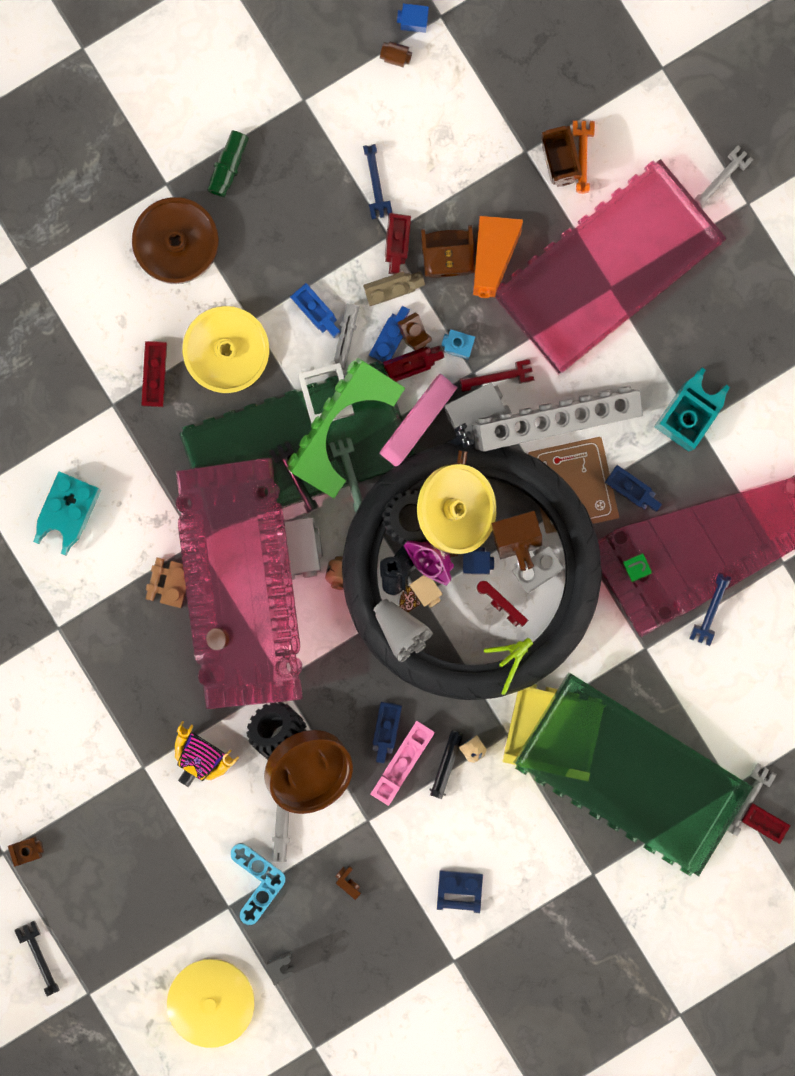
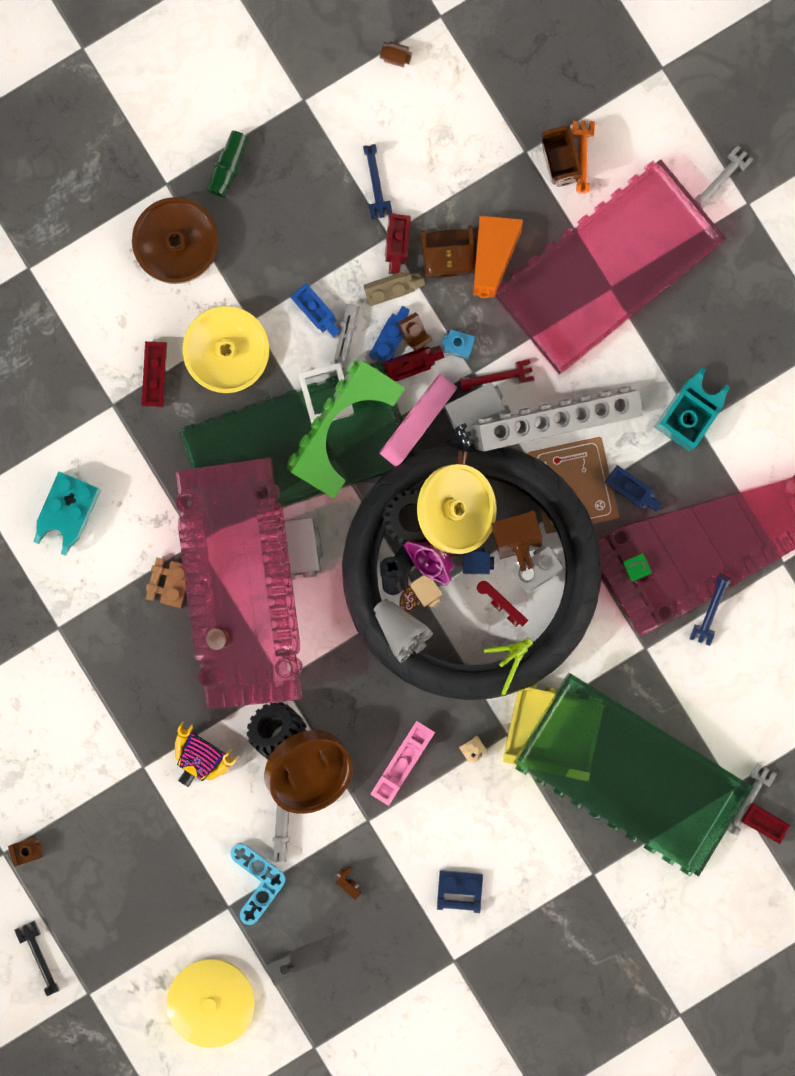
black hinge [269,440,319,513] -> none
medium nougat head [325,556,343,590] -> none
sand green hinge [330,437,362,513] -> none
dark blue hinge [373,702,402,764] -> none
blue brick [397,3,429,33] -> none
black axle [429,730,463,799] -> none

